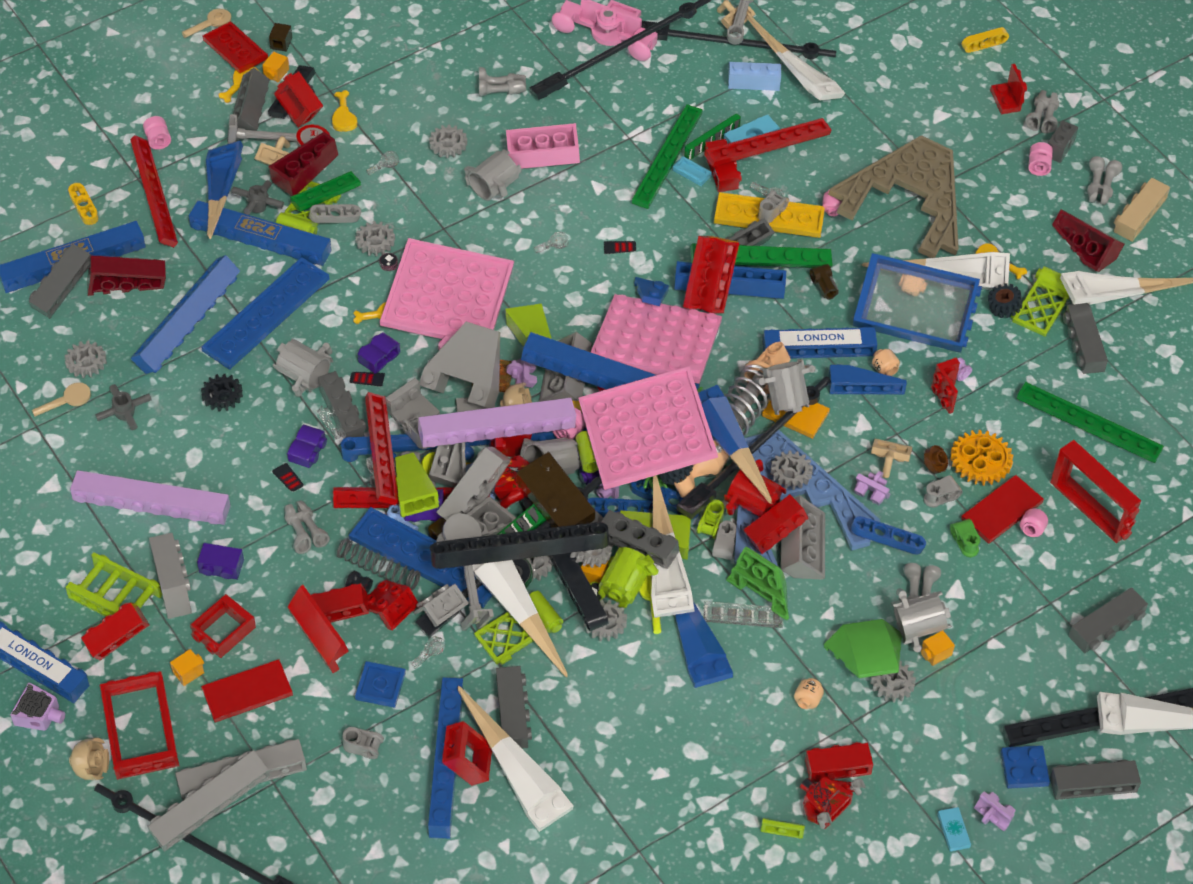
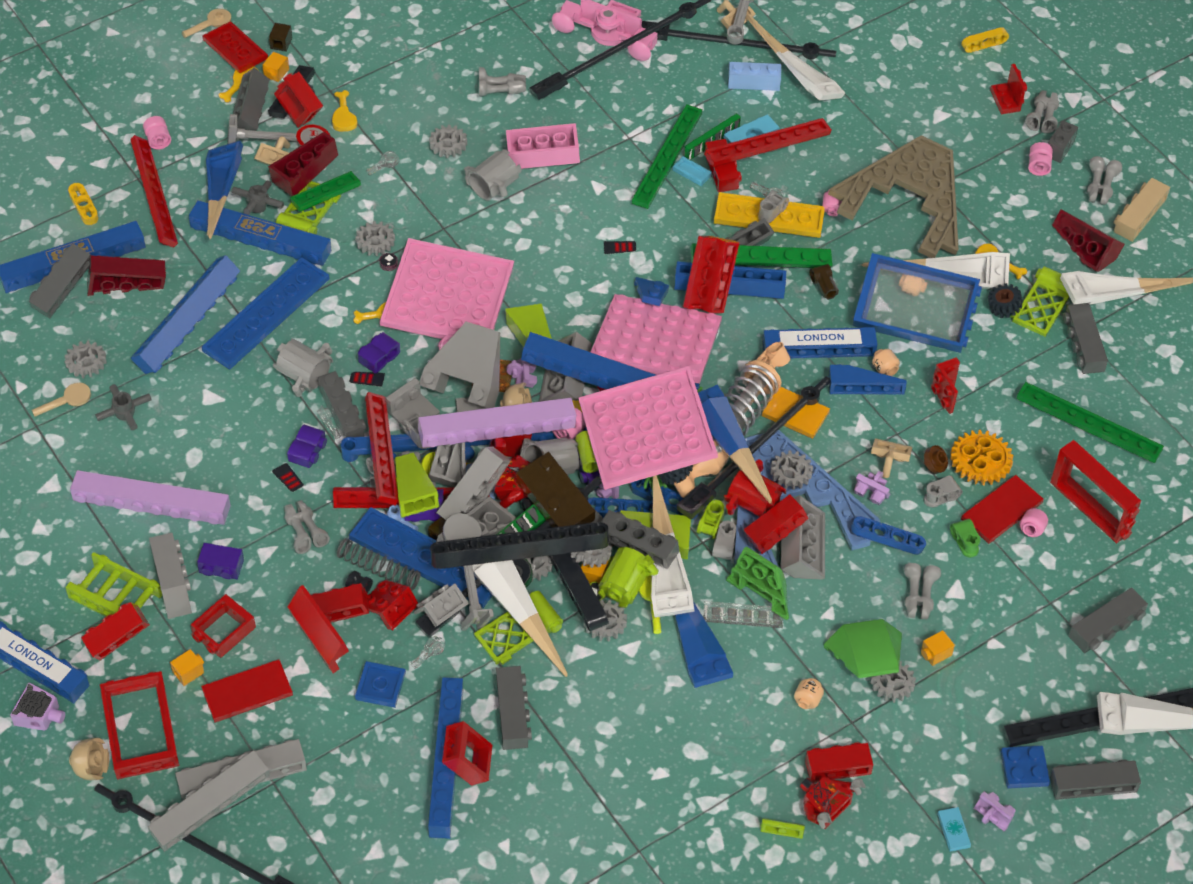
black gear [201,374,243,412] -> none
light grey beam [309,204,361,223] -> none
light grey piece [343,727,384,759] -> none
white plate [458,686,574,832] -> none
clear plate [534,232,569,253] -> none
light grey container [754,359,815,415] -> none
light grey container [891,588,952,652] -> none
lavender wheel [956,358,972,381] -> none

